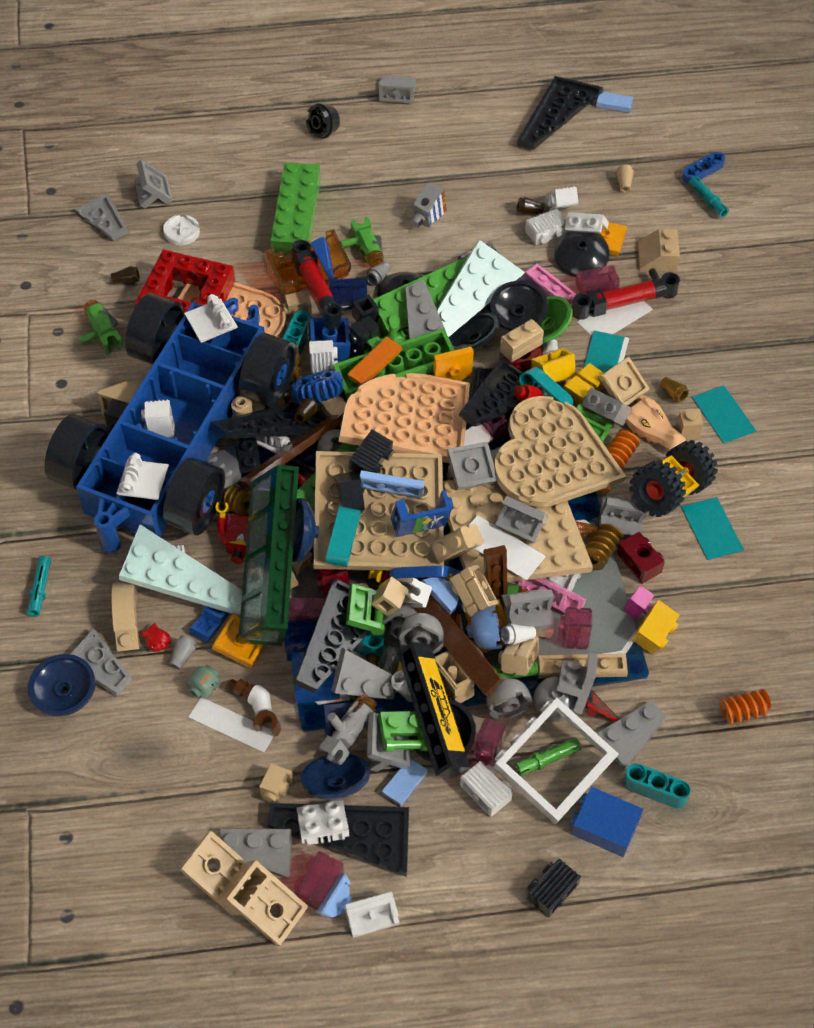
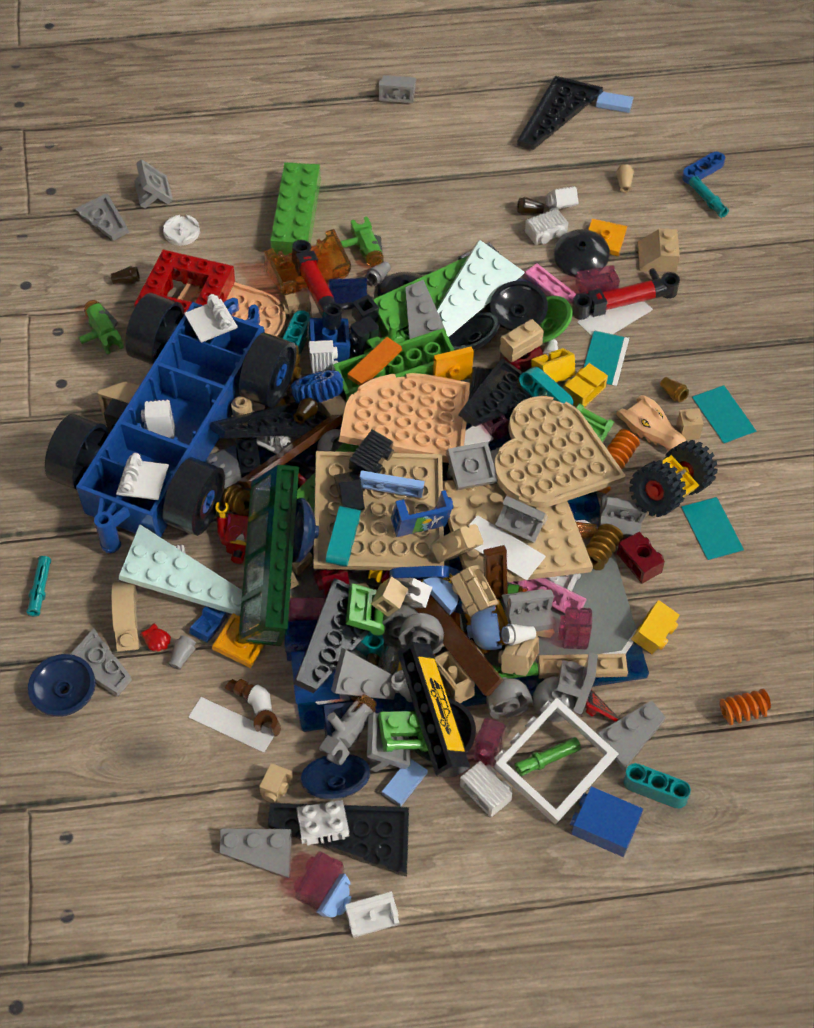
tan bracket [179,831,309,946] -> none
sand green head [187,665,220,698] -> none
black cone [306,103,340,139] -> none
blue slope [311,236,334,280] -> none
light grey torso [411,182,447,228] -> none
red arm [514,384,543,402] -> none
black brick [527,859,581,917] -> none
white bracket [565,212,609,233] -> none
light grey brick [582,388,632,426] -> none
tan tile [599,357,650,405] -> none
dark pink plate [623,585,655,620] -> none

